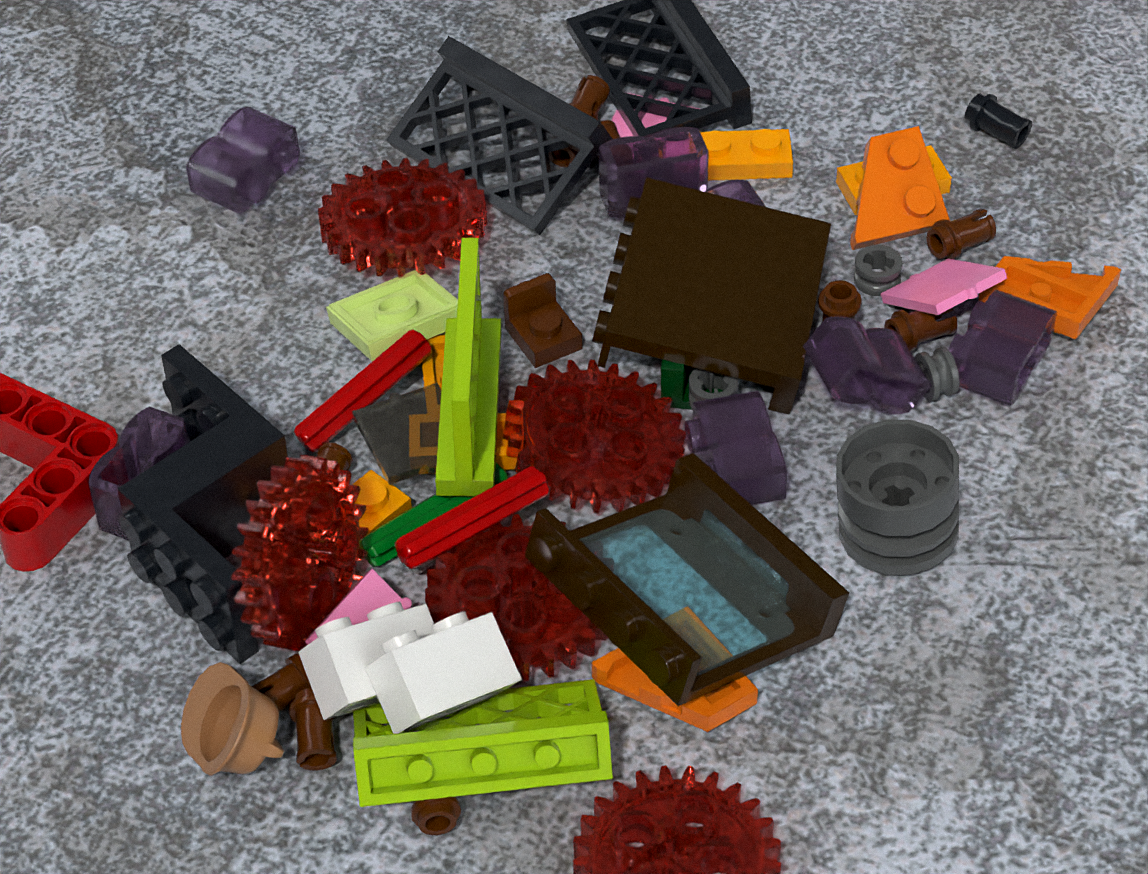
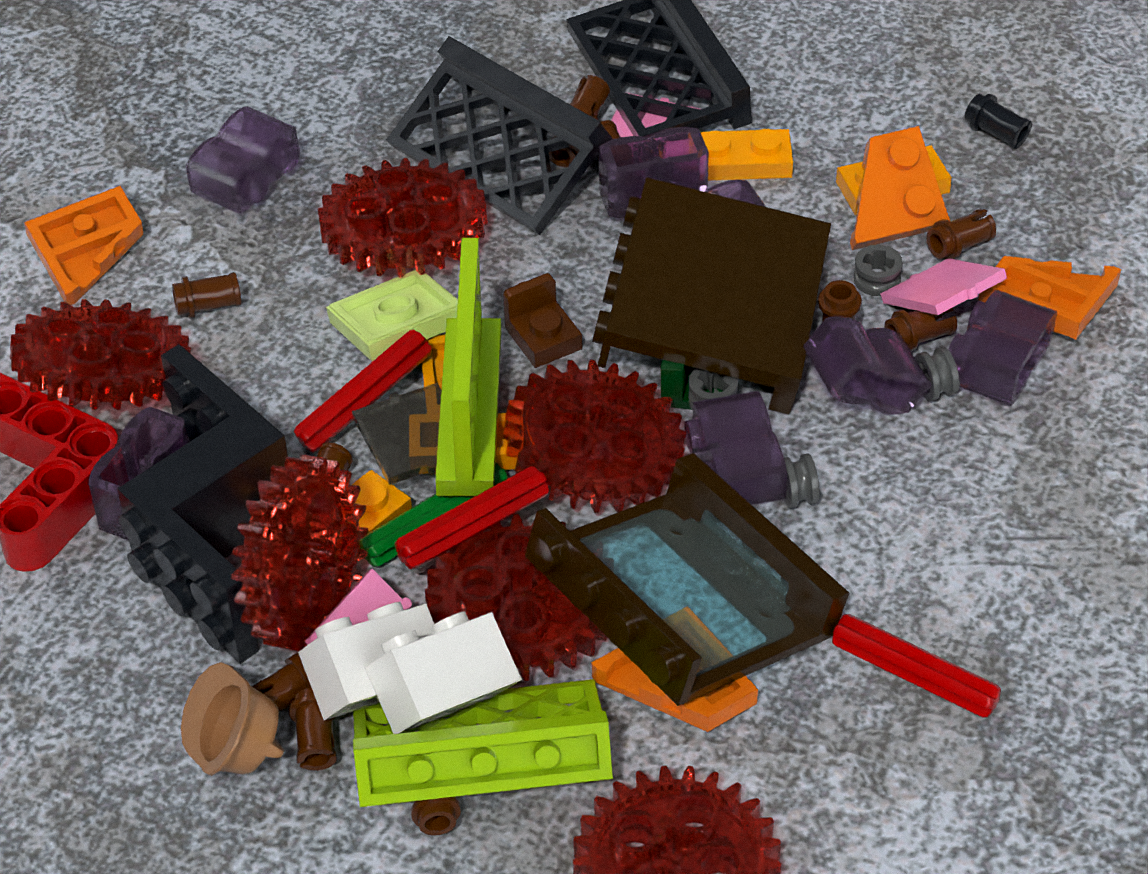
dark grey wheel [836,420,959,575] -> none
none -> clear red gear [10,299,191,410]
none -> orange wing [24,186,143,307]
none -> reddish brown pin [172,272,241,319]
none -> dark grey bush [778,453,820,508]
none -> red axle [832,614,1001,718]

